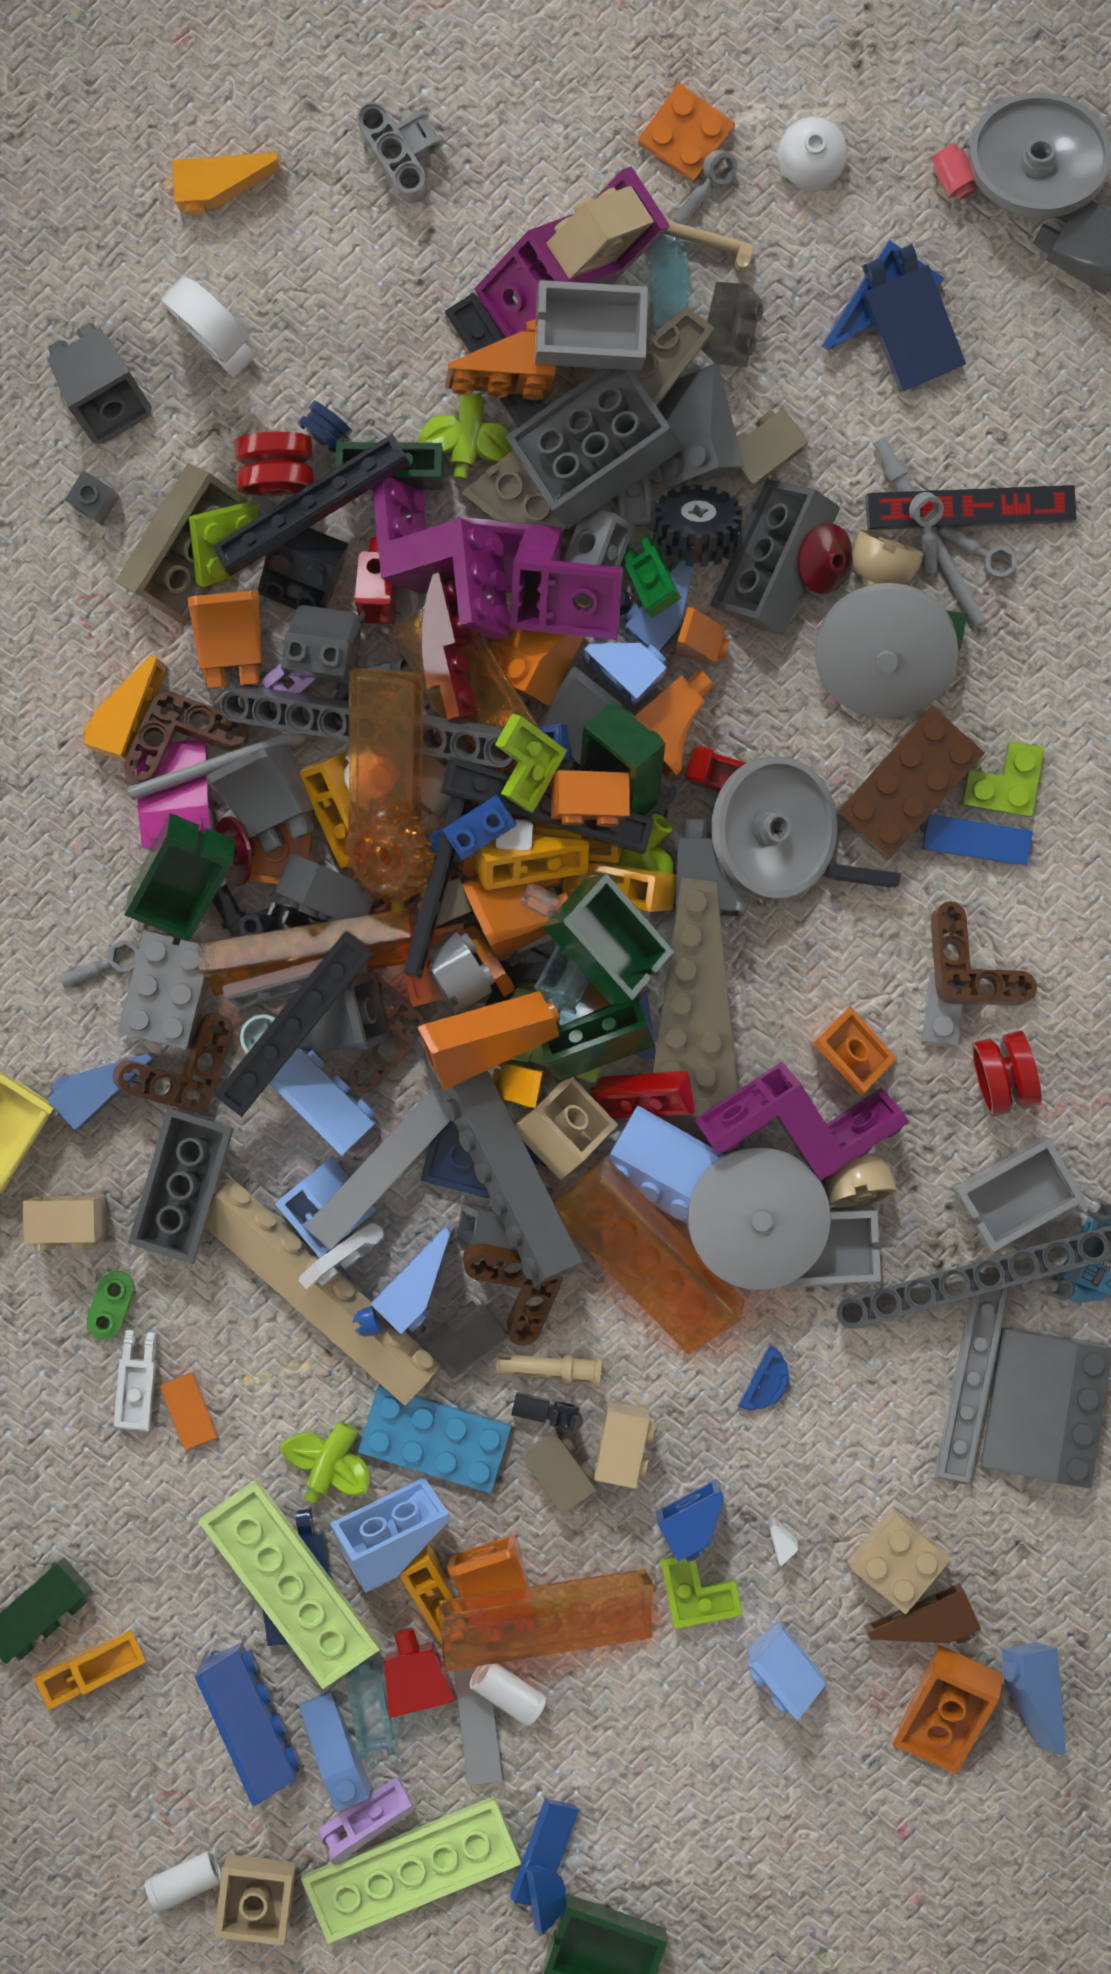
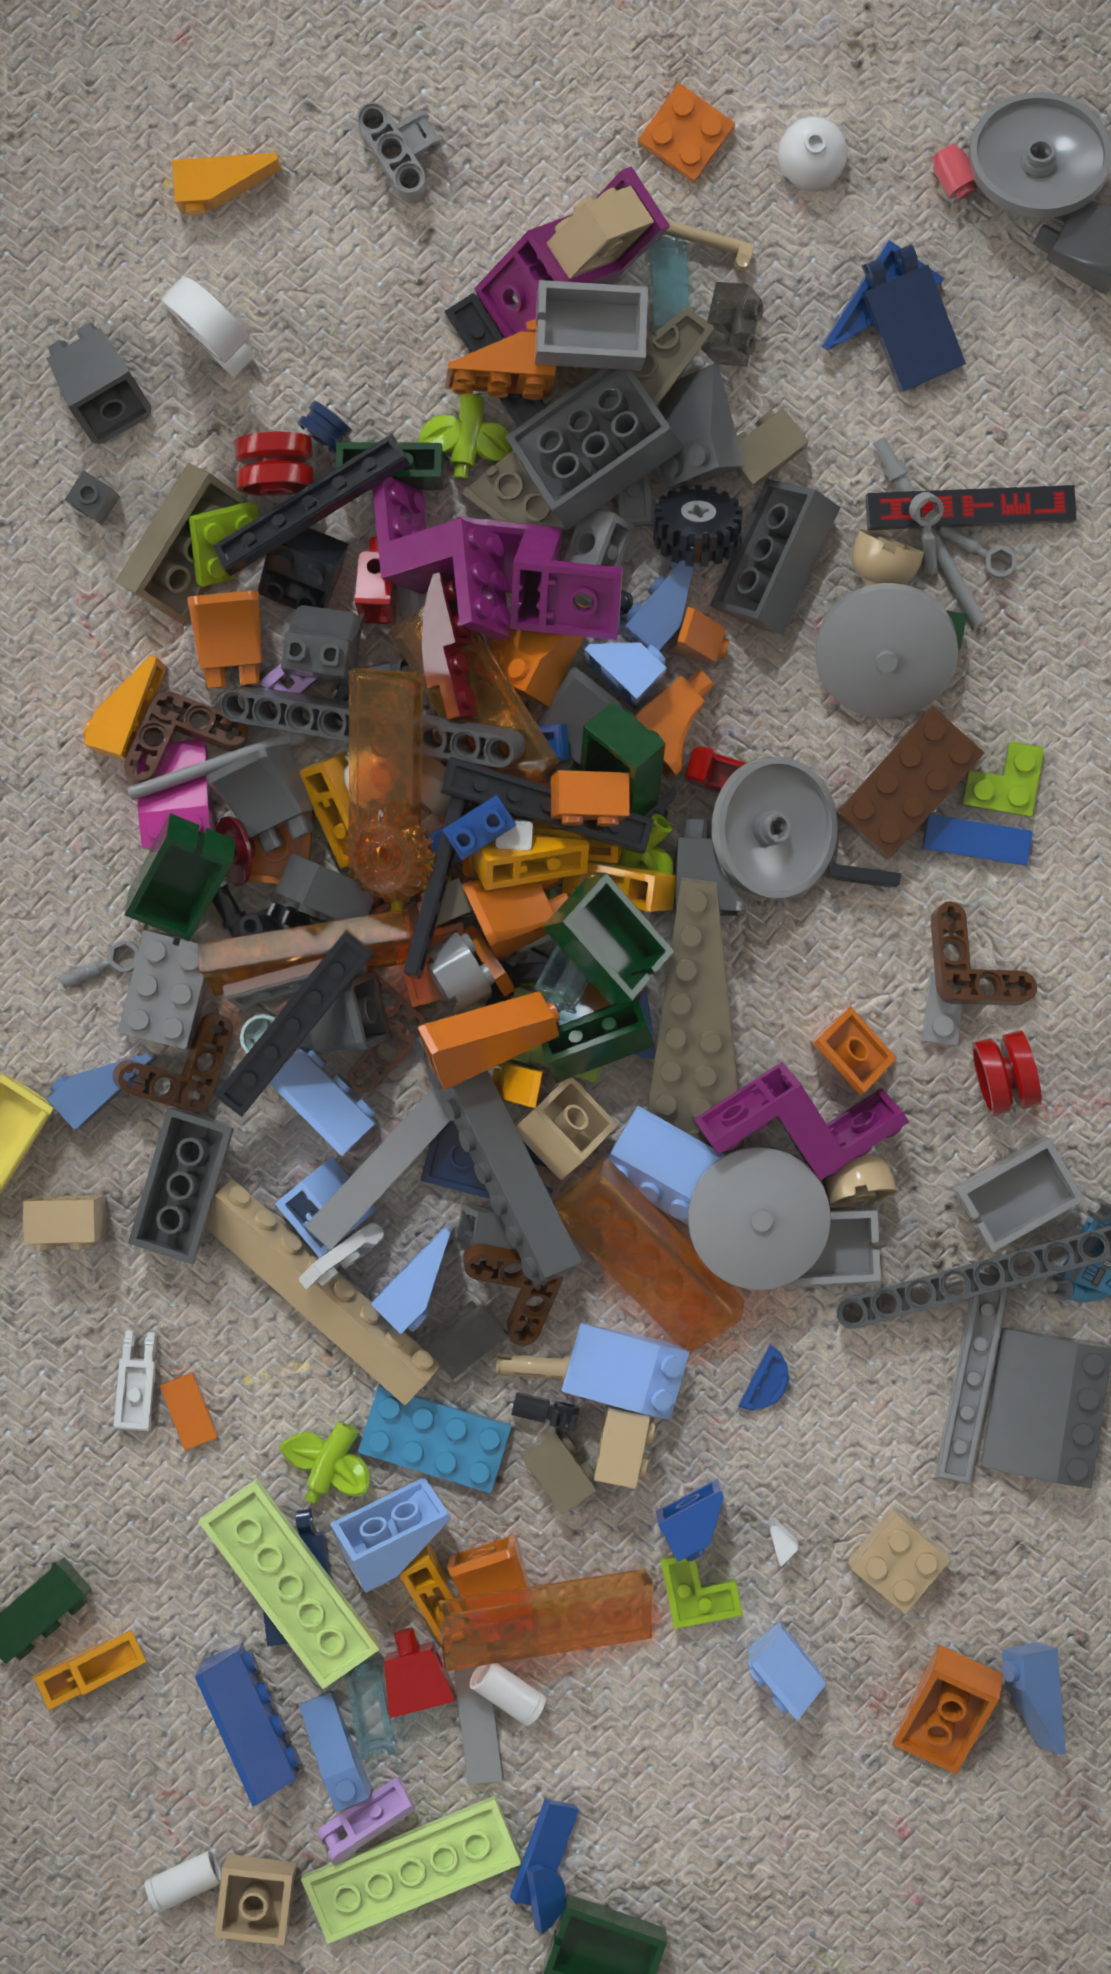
bright green plate [87,1270,135,1340] -> none
blue hinge [352,1306,381,1337] -> none
lime plate [495,713,568,813] -> none
clear slope [520,883,563,919] -> none
red slope [591,1071,695,1119] -> none
green hinge [624,533,681,618] -> none
light grey piece [673,150,737,225] -> none
dark red dish [798,523,852,594] -> none
reddish brown slope [864,1583,981,1644] -> none
none -> light blue slope [561,1323,689,1420]

